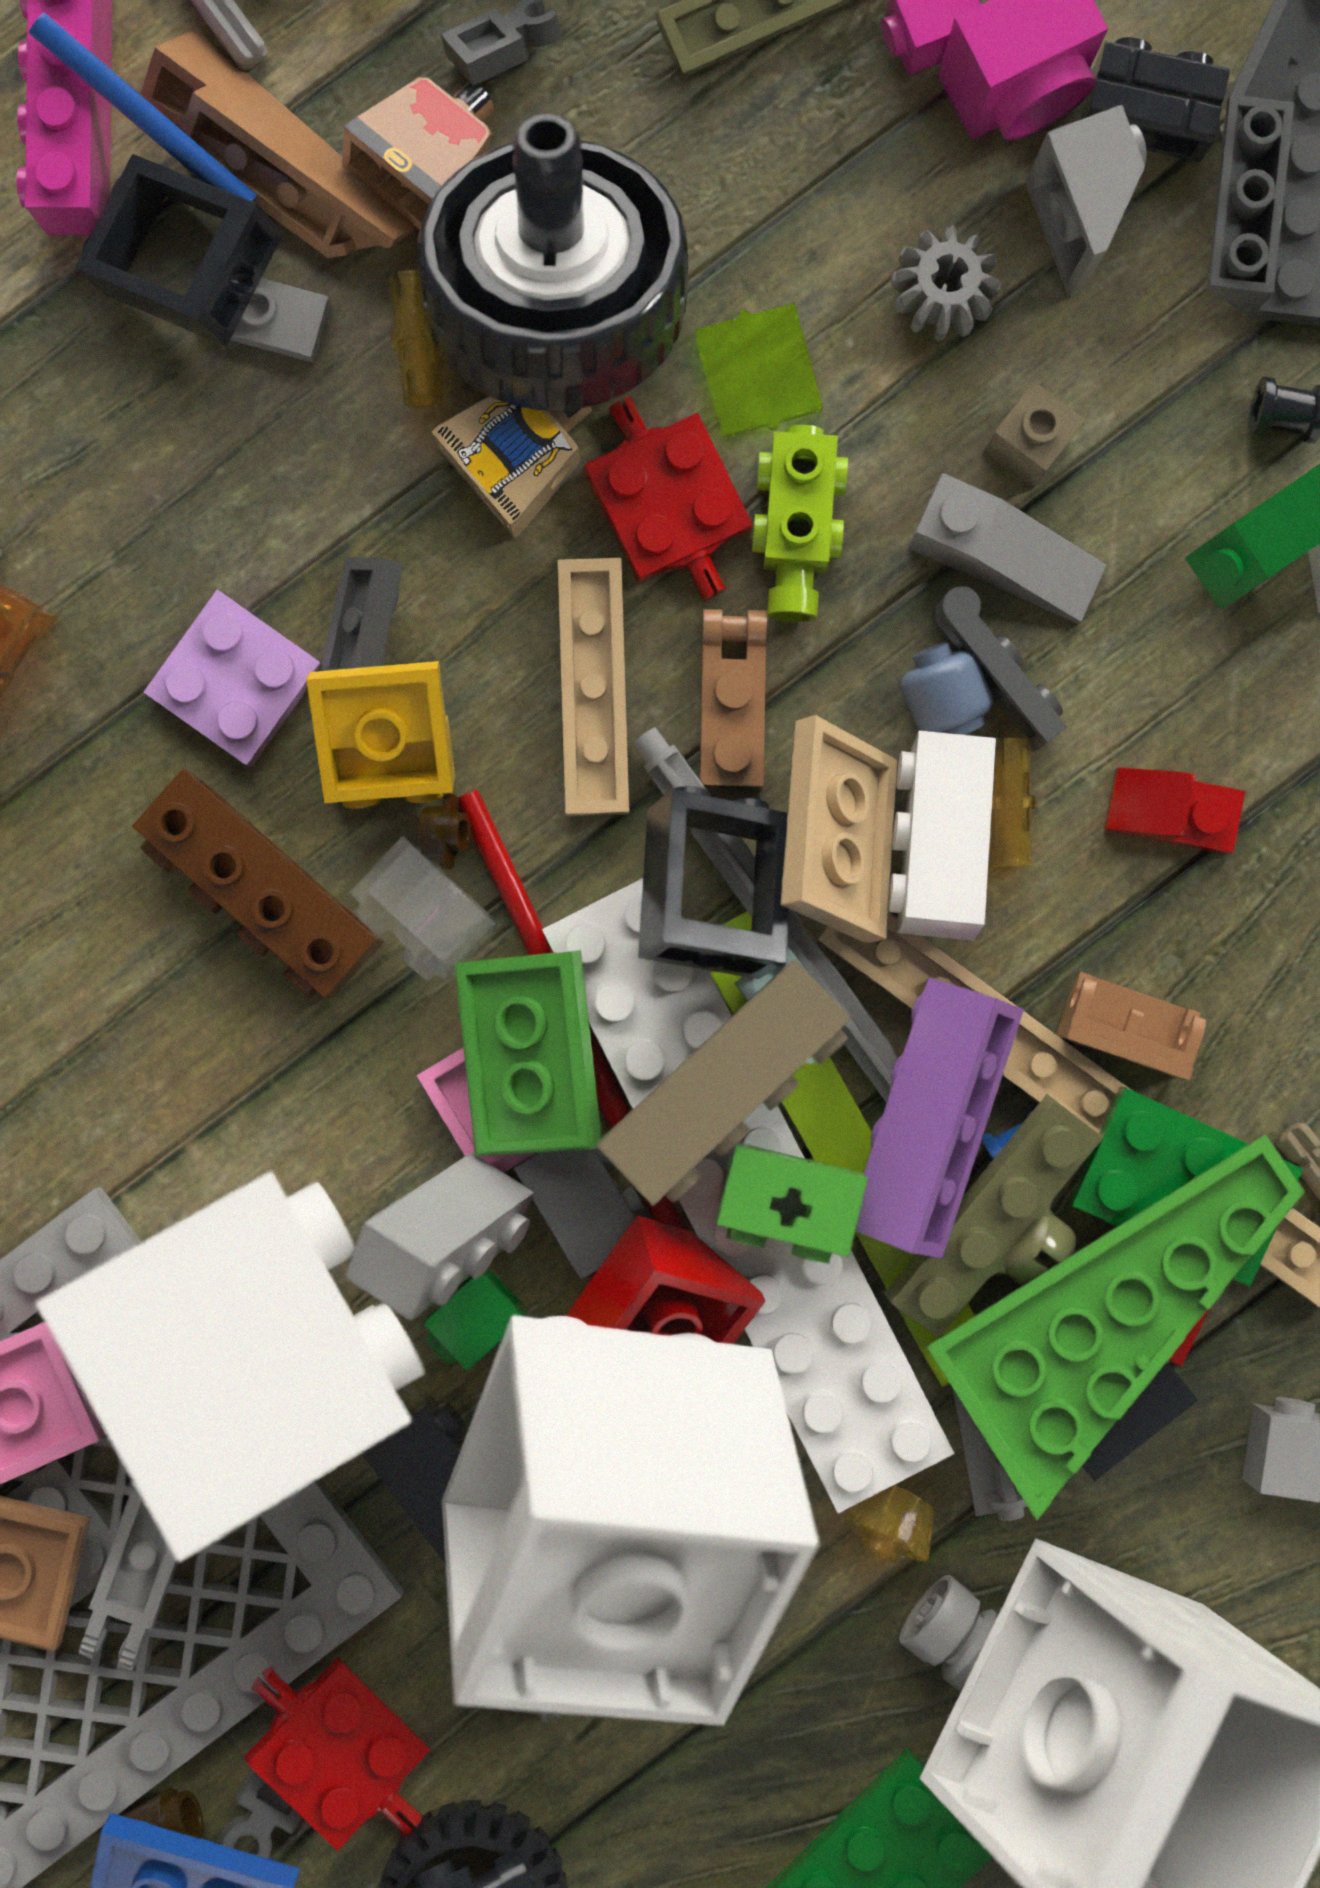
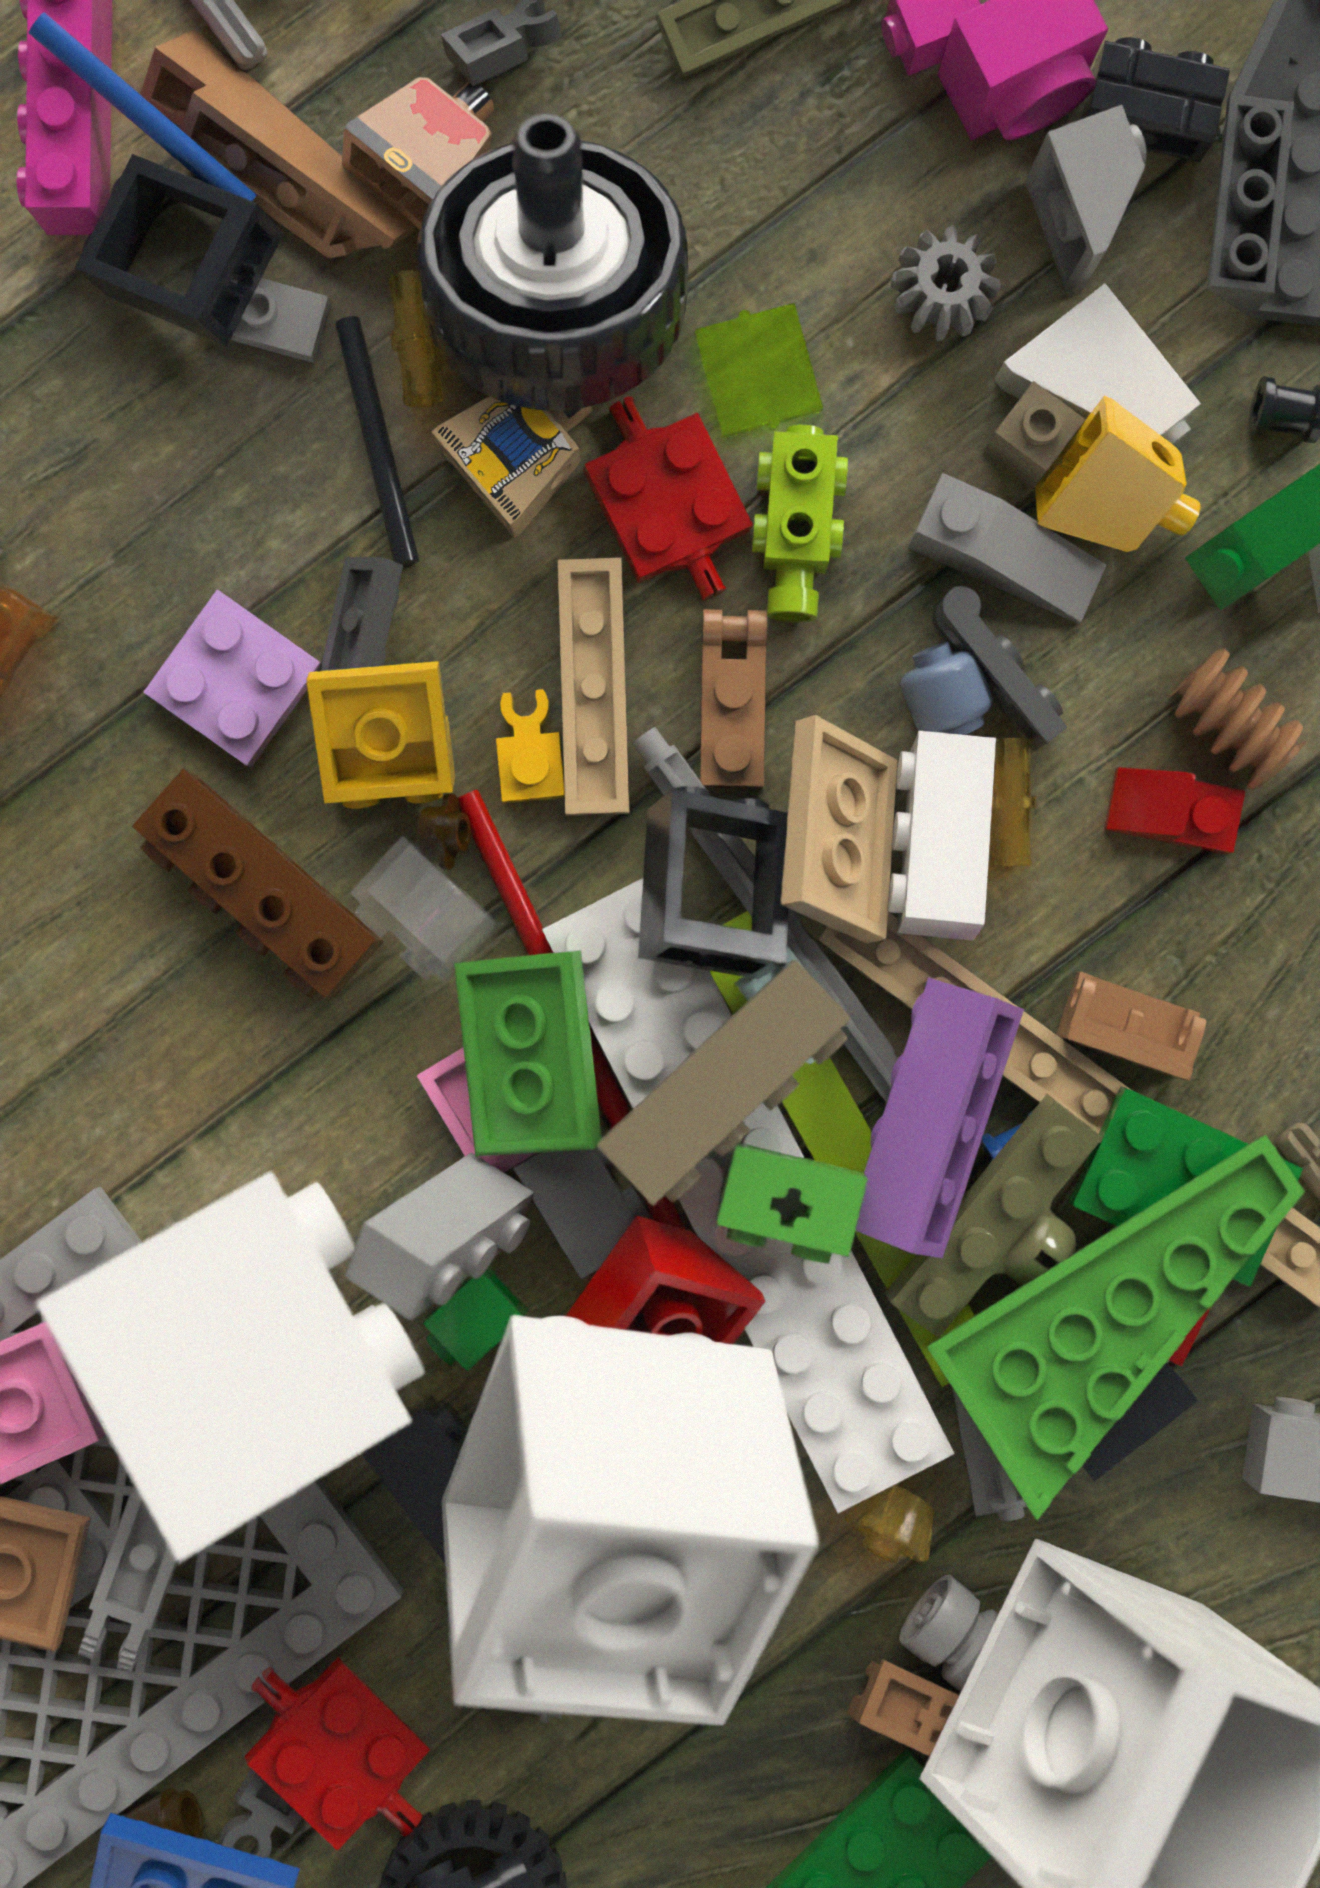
none -> black bar [335,316,420,567]
none -> yellow plate [496,689,565,804]
none -> medium nougat hinge [847,1659,959,1756]
none -> white slope [994,283,1201,445]
none -> yellow torso [1035,395,1200,552]
none -> medium nougat piece [1167,647,1306,791]

